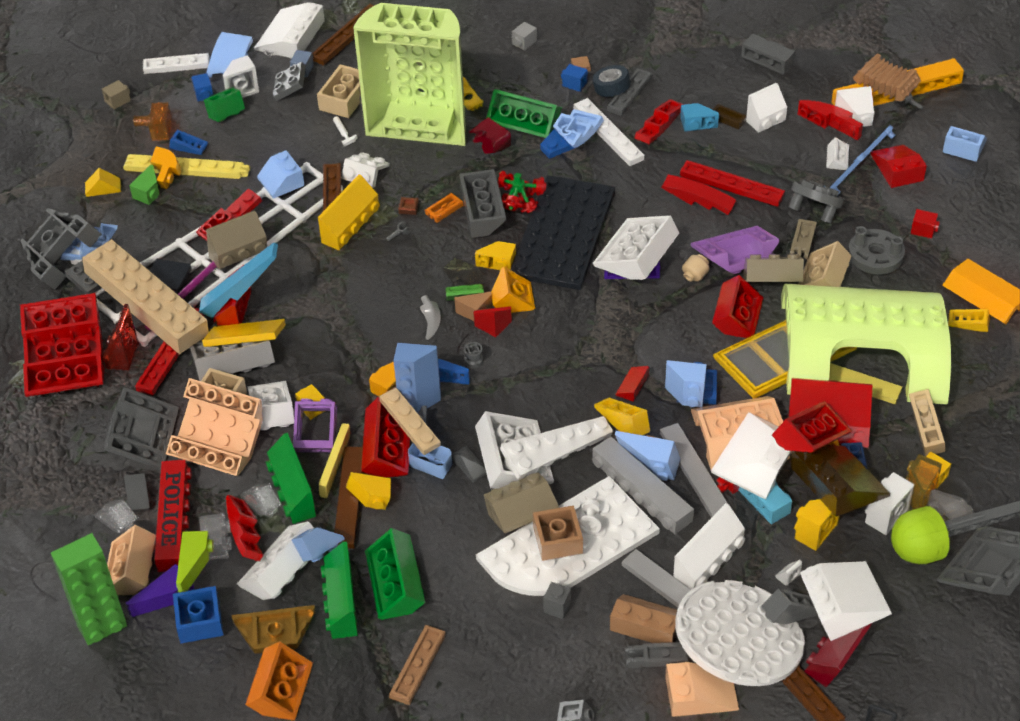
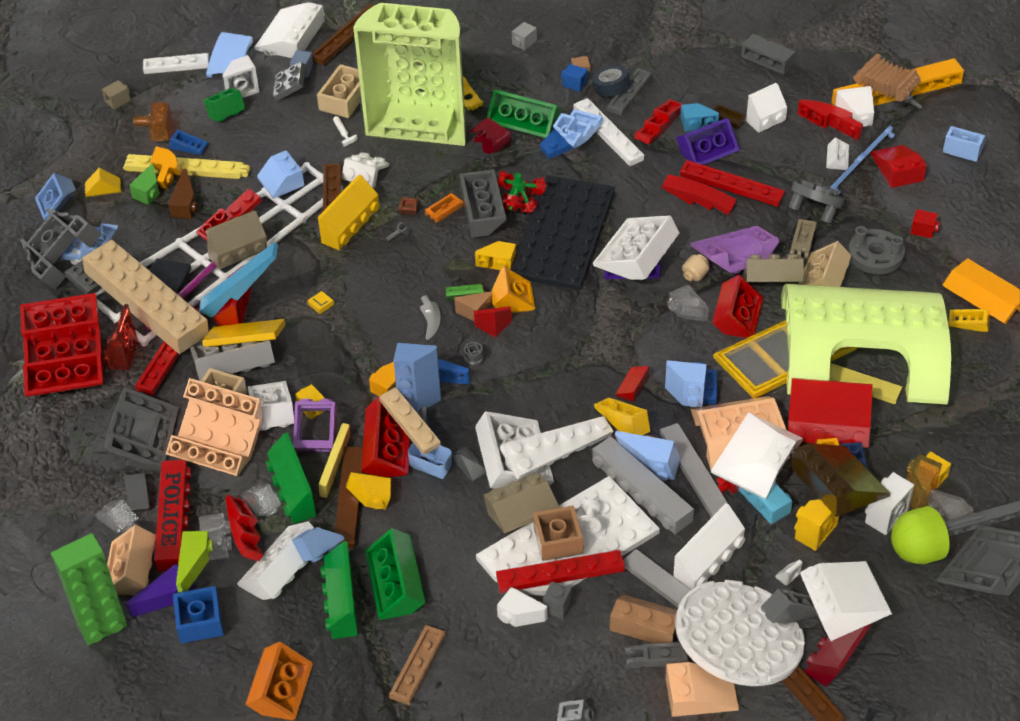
blue brick [191,73,213,102] -> none
pearl gold wing [232,605,315,654] -> none
red slope [772,401,852,452] -> none
tan slope [909,389,945,457] -> none
none -> medium blue slope [35,173,76,220]
none -> reddish brown slope [168,168,198,219]
none -> yellow tile [307,291,334,314]
none -> red plate [496,550,625,593]
none -> white slope [497,587,547,627]
none -> clear slope [668,284,709,322]
none -> dark purple slope [676,118,740,165]

